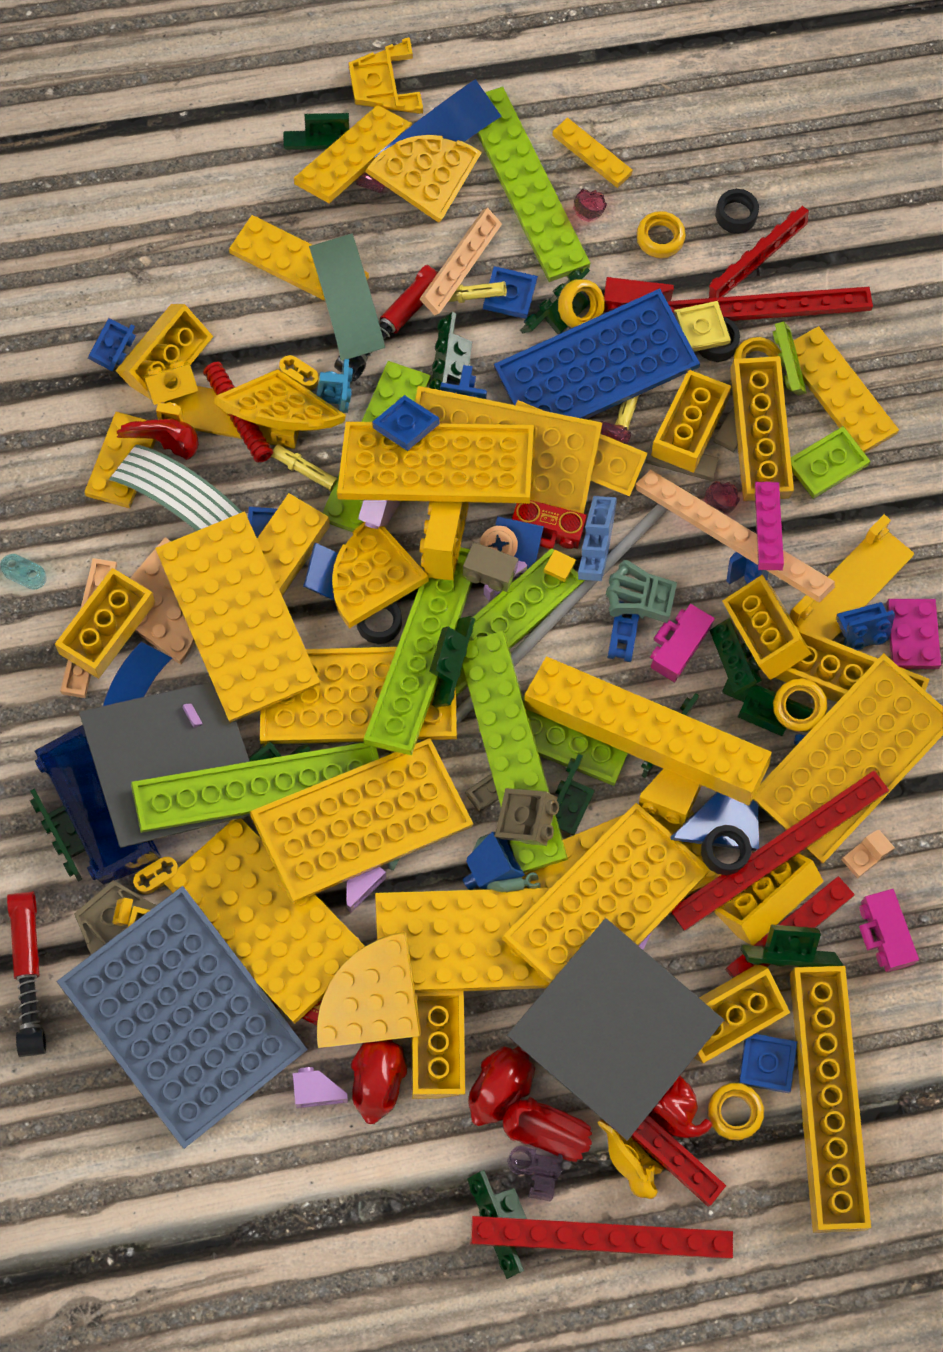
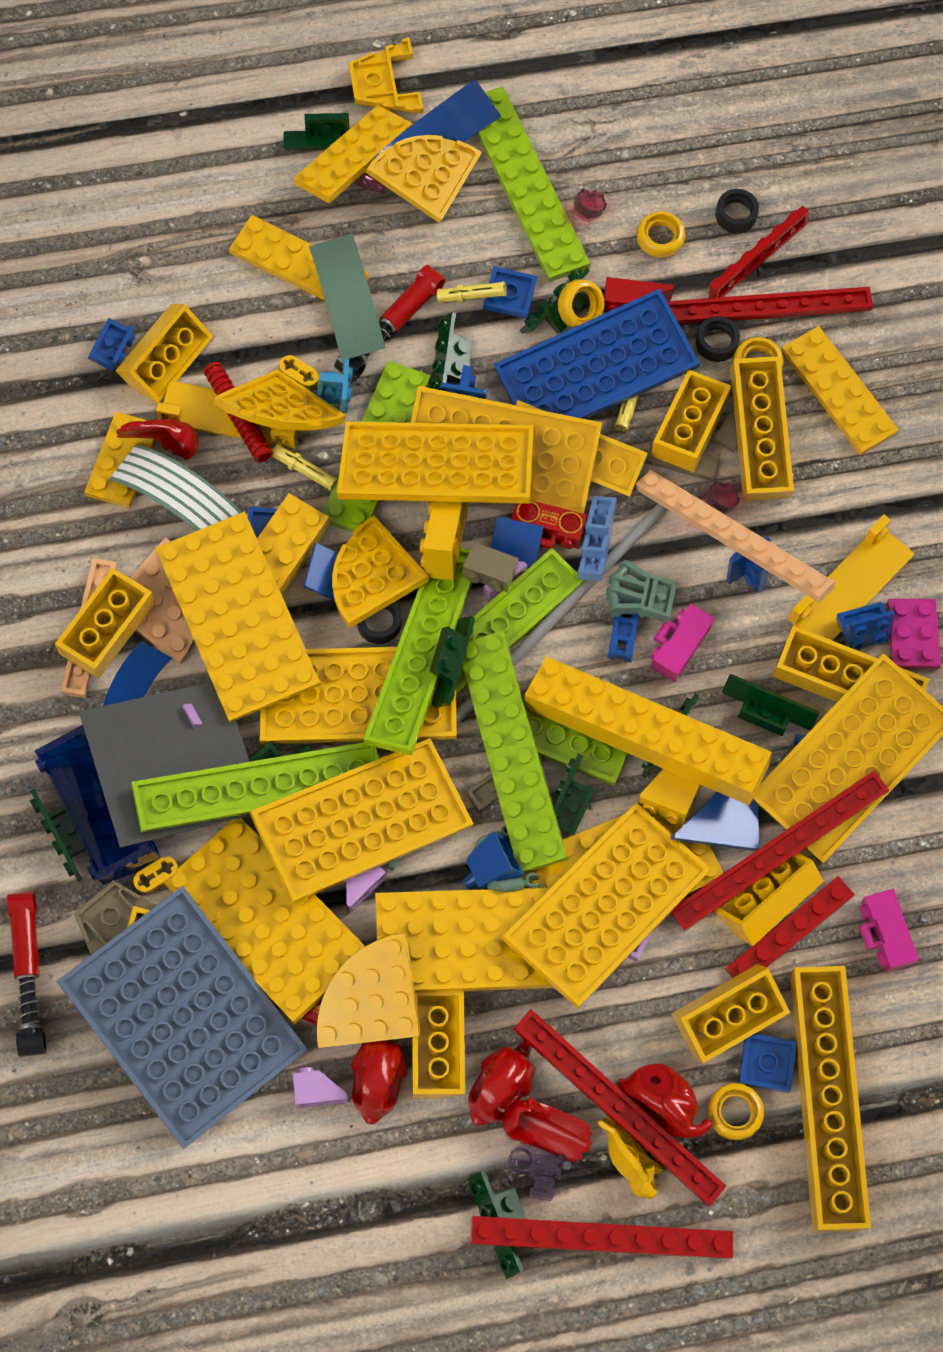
clear light blue plate [0,554,46,590] -> none
yellow tile [112,898,133,926] -> none
yellow brick [143,360,198,405] -> none
lavender slope [358,500,401,529] -> none
blue plate [372,395,440,451] -> none
light nougat plate [420,208,502,316] -> none
light nougat gear [480,525,518,556] -> none
dark tan plate [495,788,559,846] -> none
dark grey piece [507,918,724,1140] -> none
yellow tile [544,550,576,582] -> none
yellow plate [552,117,633,188] -> none
clear pink cone [600,421,631,444] -> none
light yellow tile [673,301,731,352] -> none
black tyre [701,825,752,875] -> none
dark green bracket [709,618,762,695] -> none
yellow brick [722,575,812,680] -> none
dark green bracket [740,925,843,967] -> none
dark pink plate [755,482,784,571] -> none
lime plate [773,321,807,396] -> none
yellow wheel [773,678,827,732] -> none
lime plate [791,426,871,499] -> none
light nougat slope [841,829,895,879] -> none

